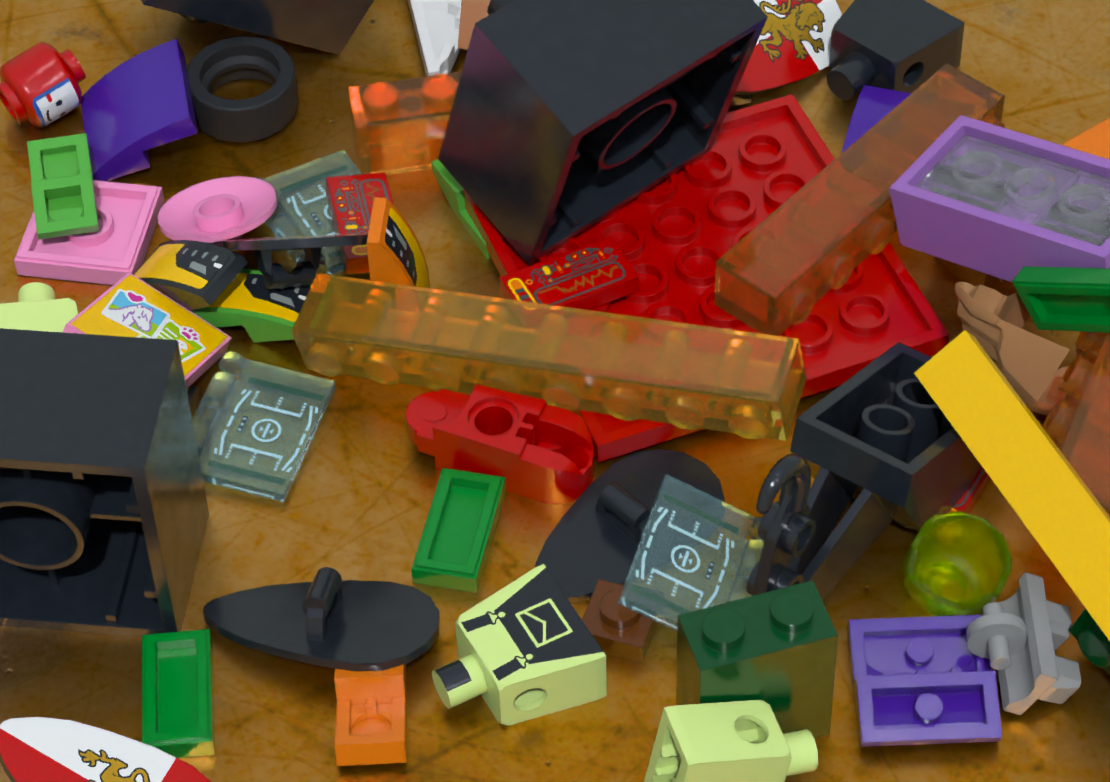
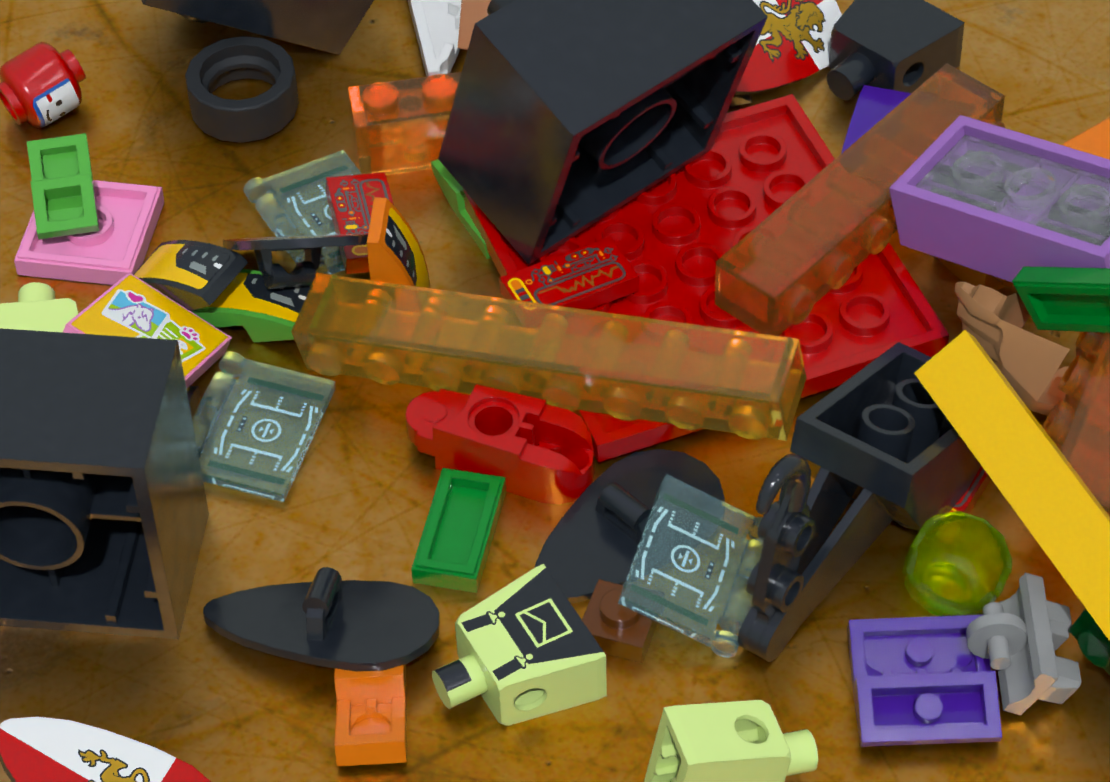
dark purple slope [81,39,198,181] -> none
green tile [142,629,215,758] -> none
bright pink dish [158,176,277,247] -> none
dark green brick [676,580,838,738] -> none

